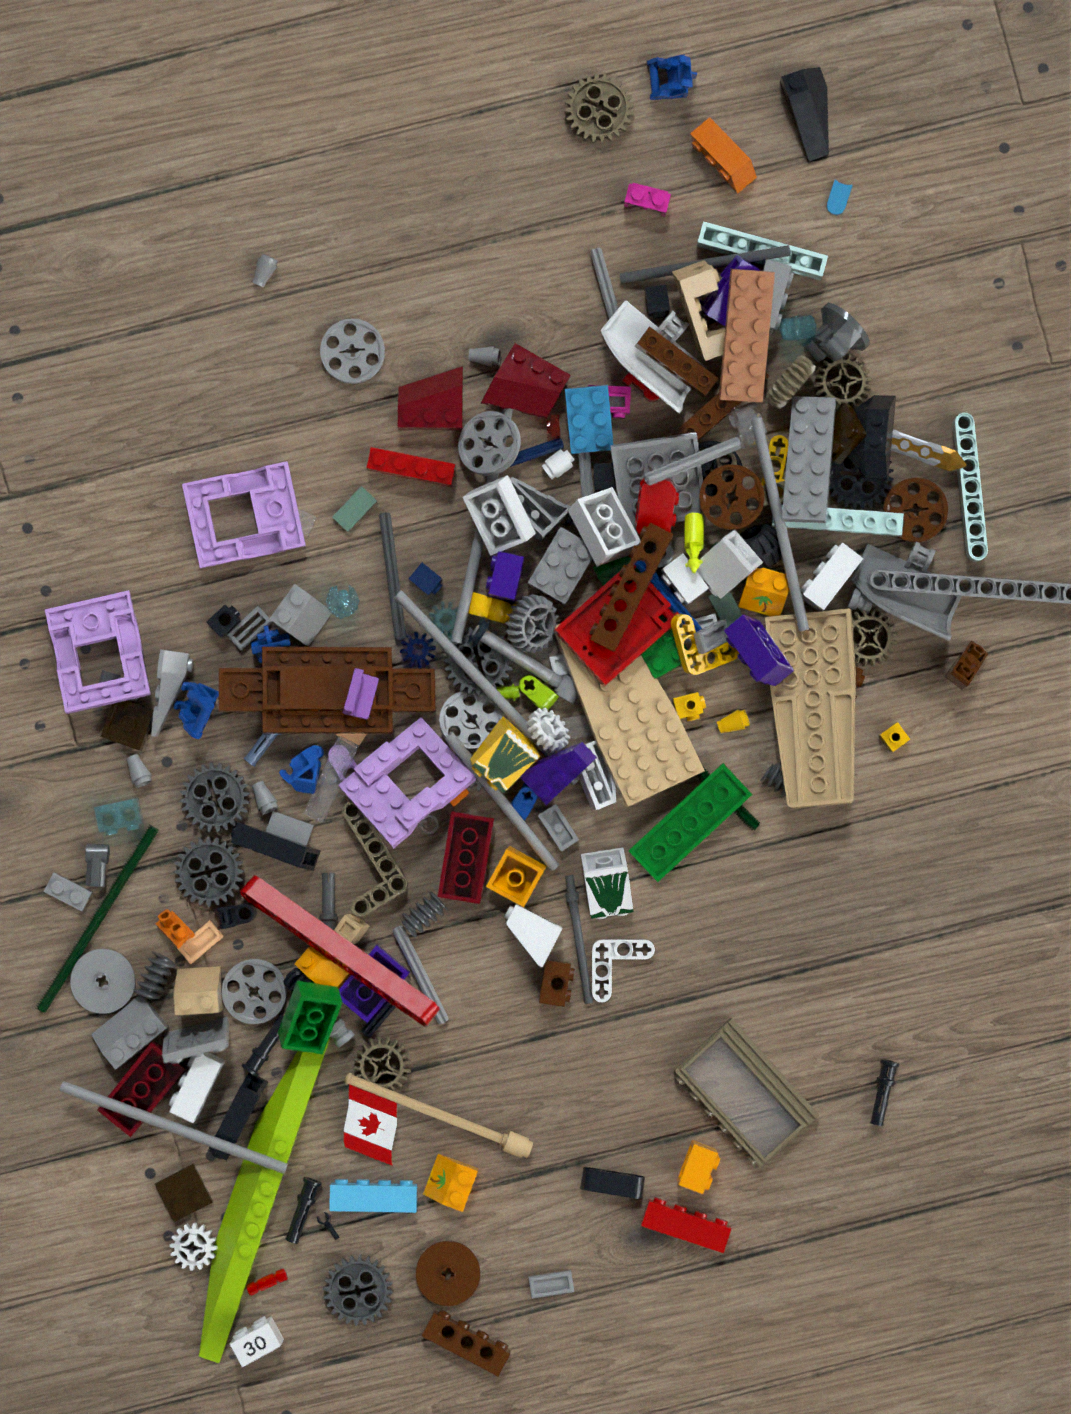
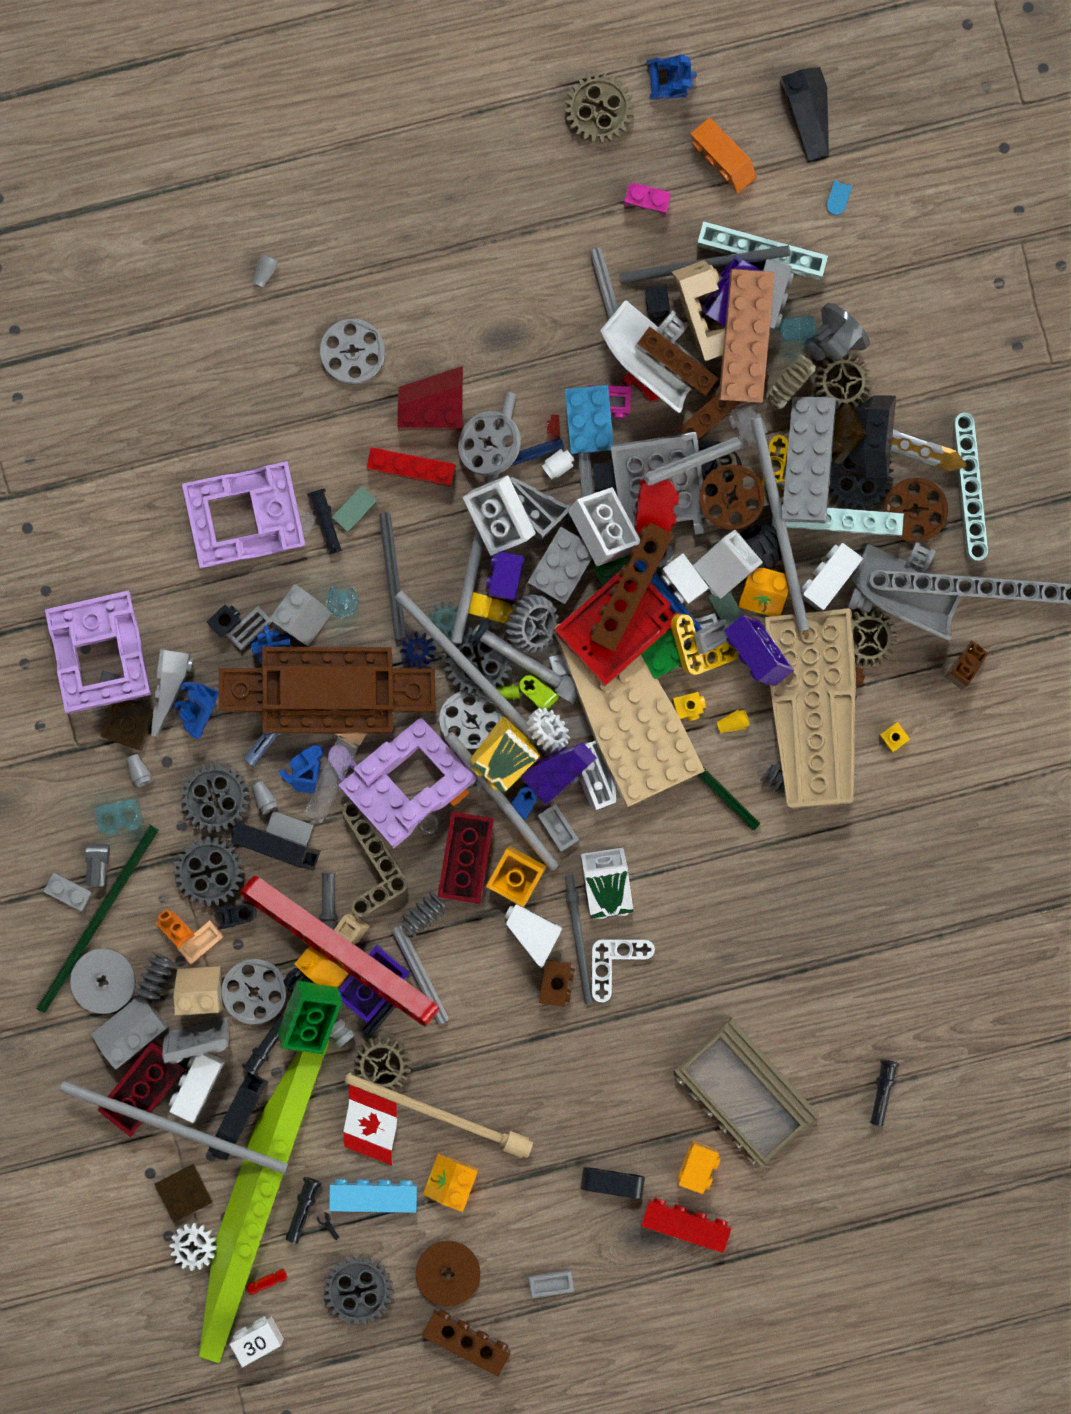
medium lavender panel [343,668,379,720] -> none
dark blue brick [408,562,443,596] -> none
light grey cone [469,346,501,367] -> none
dark red wedge [480,343,571,419] -> none
green plate [628,763,753,882] -> none
neon yellow wheel [684,513,704,574] -> none
none -> black pin [307,488,342,555]

